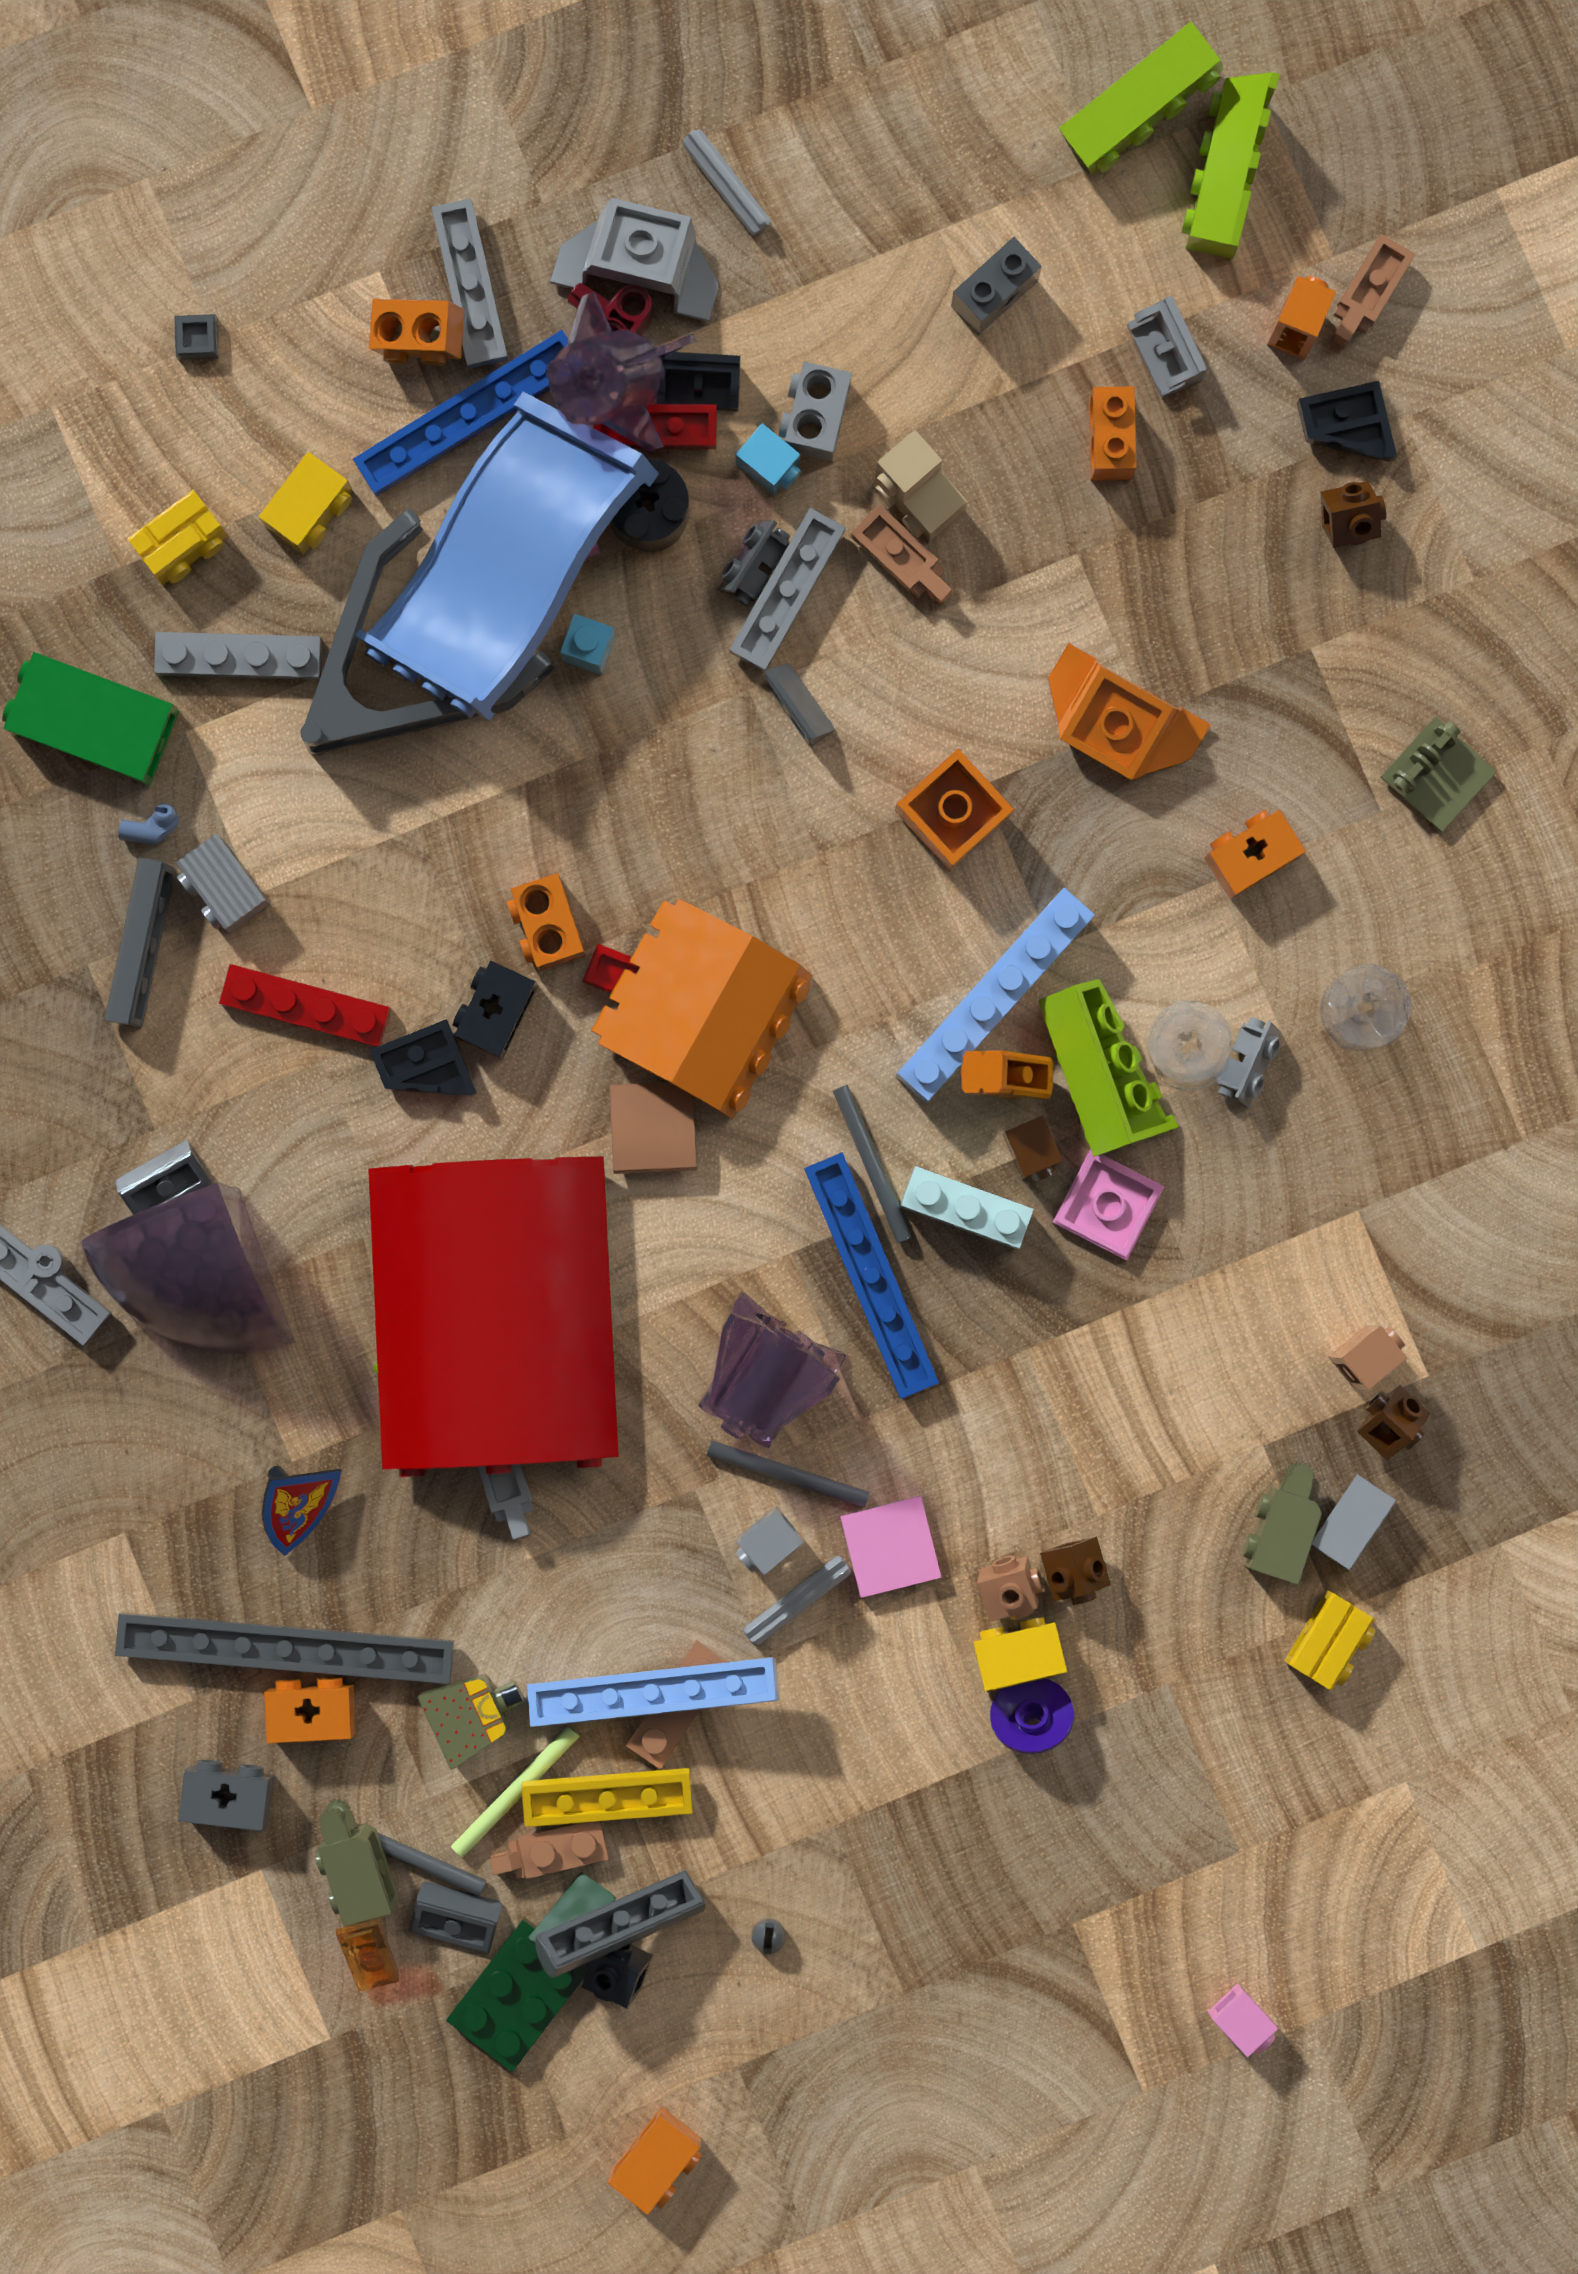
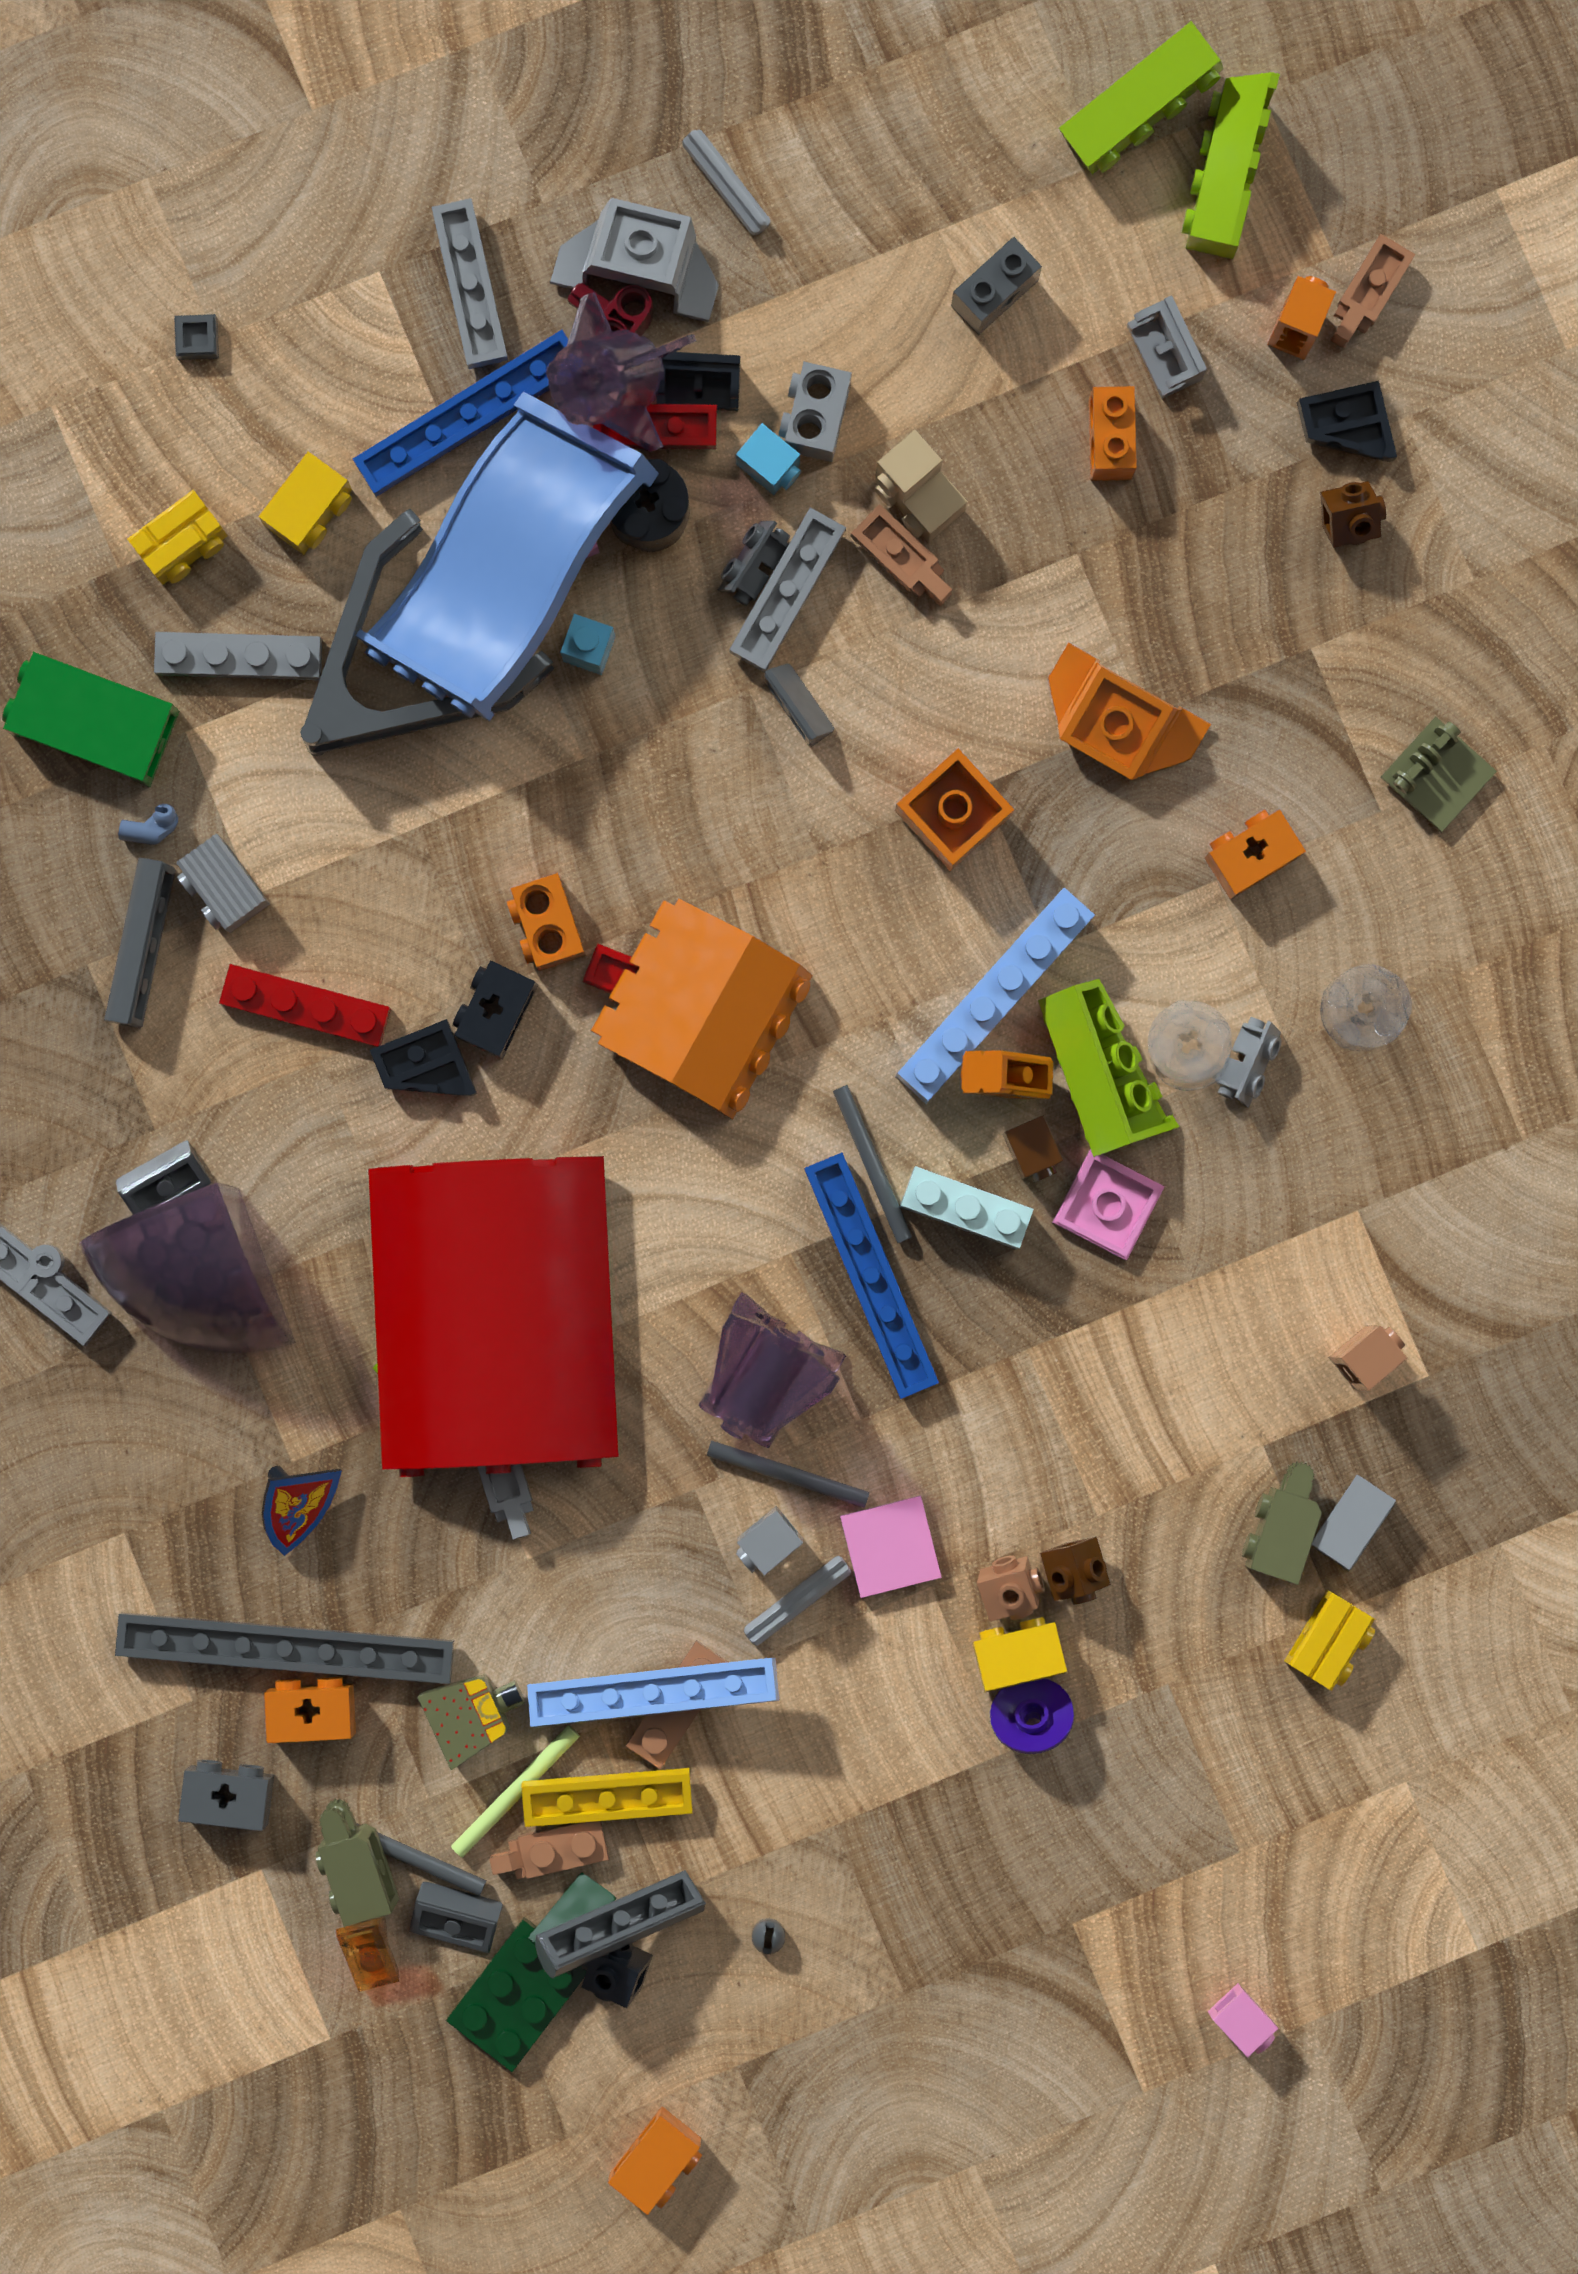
orange brick [369,299,465,365] -> none
nougat slope [610,1082,697,1174] -> none
reddish brown brick [1357,1385,1431,1460] -> none

